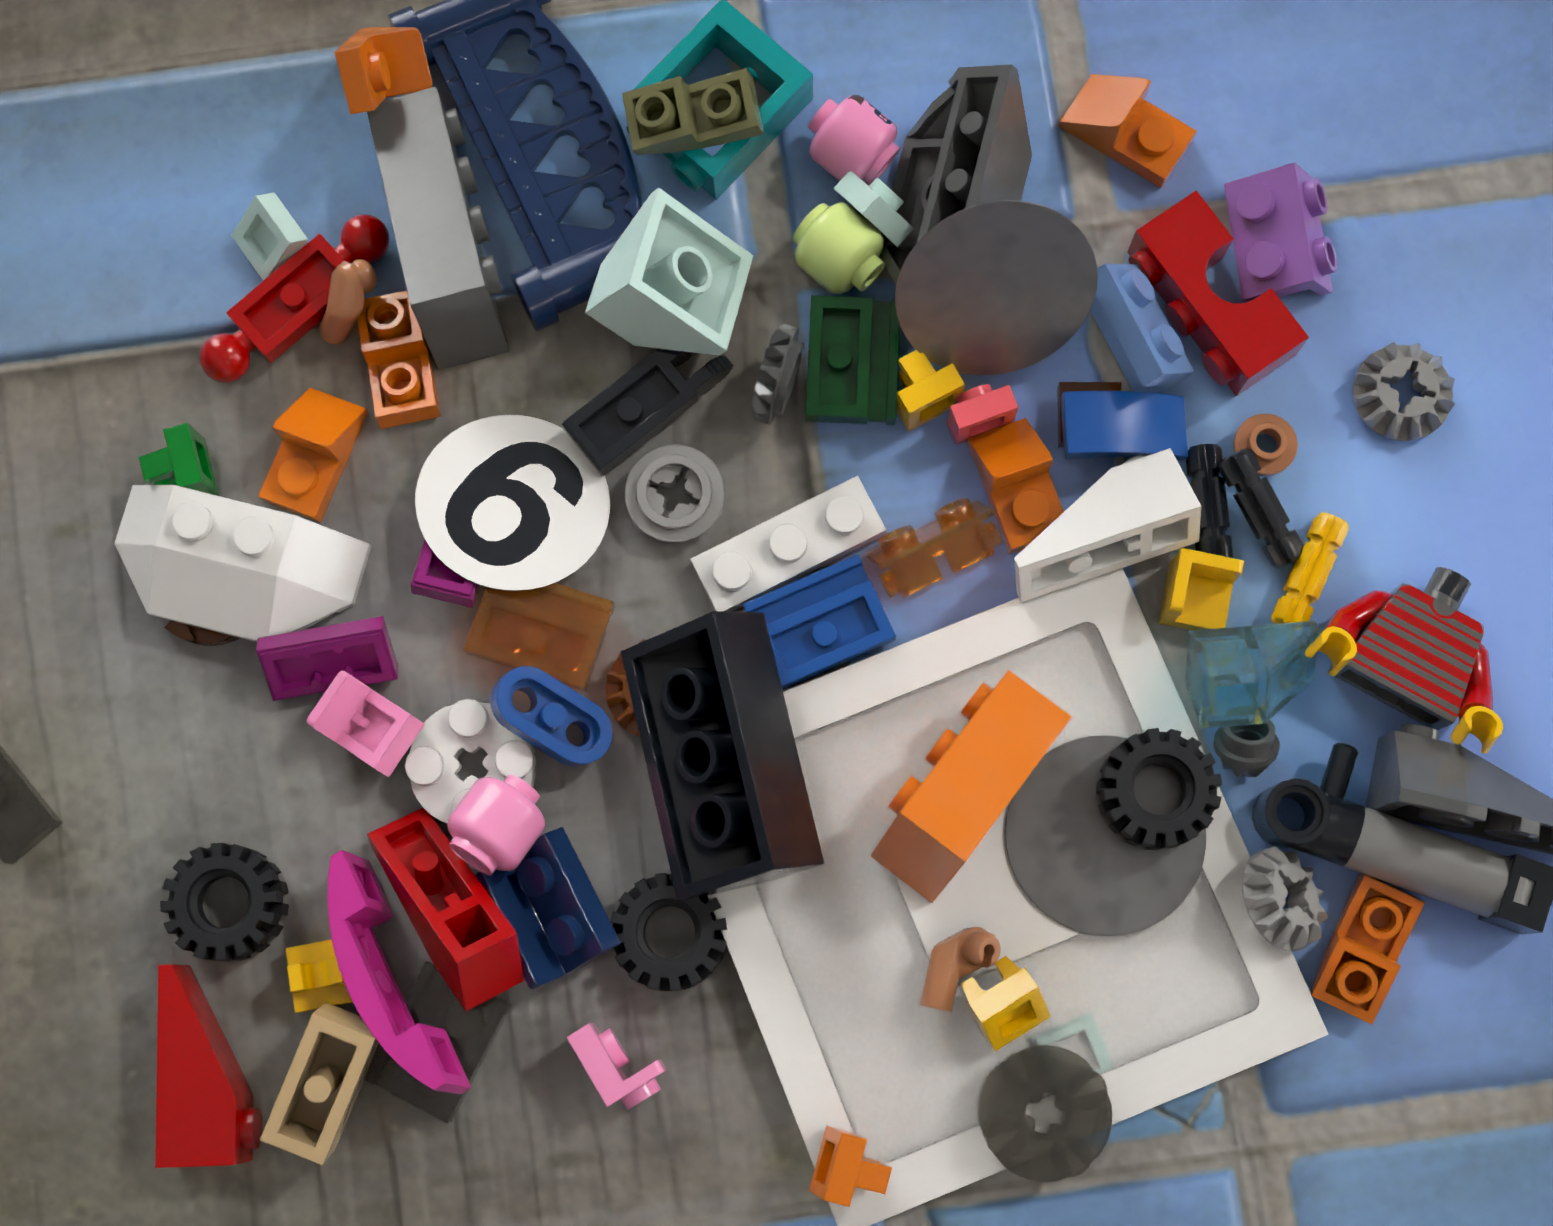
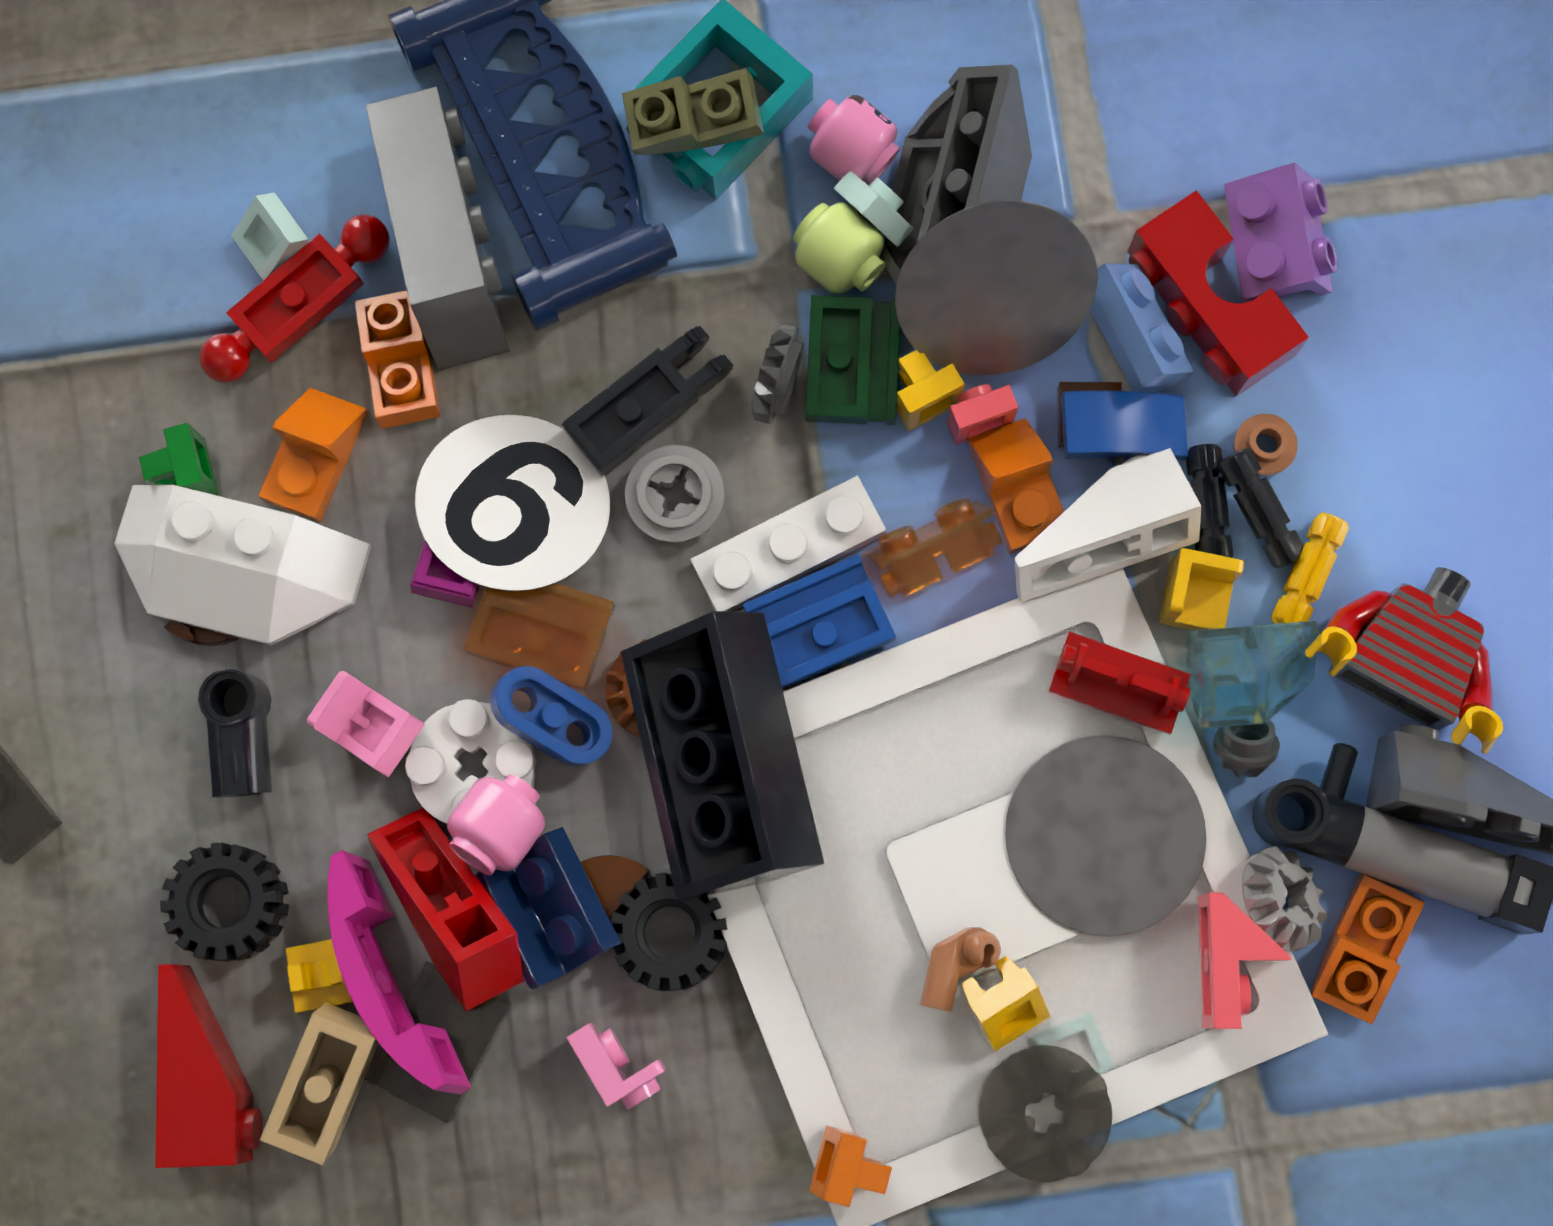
magenta plate [256,616,398,701] -> none
nougat arm [319,259,377,345] -> none
orange slope [334,27,433,115] -> none
light aqua slope [585,188,753,355] -> none
orange wedge [870,670,1072,903] -> none
orange slope [1059,74,1197,188] -> none
black tyre [1096,728,1222,850] -> none
light grey gear [1353,342,1455,441] -> none
none -> black piece [198,669,272,798]
none -> reddish brown tile [581,855,651,921]
none -> red hinge [1048,631,1191,735]
none -> coral slope [1197,892,1291,1029]

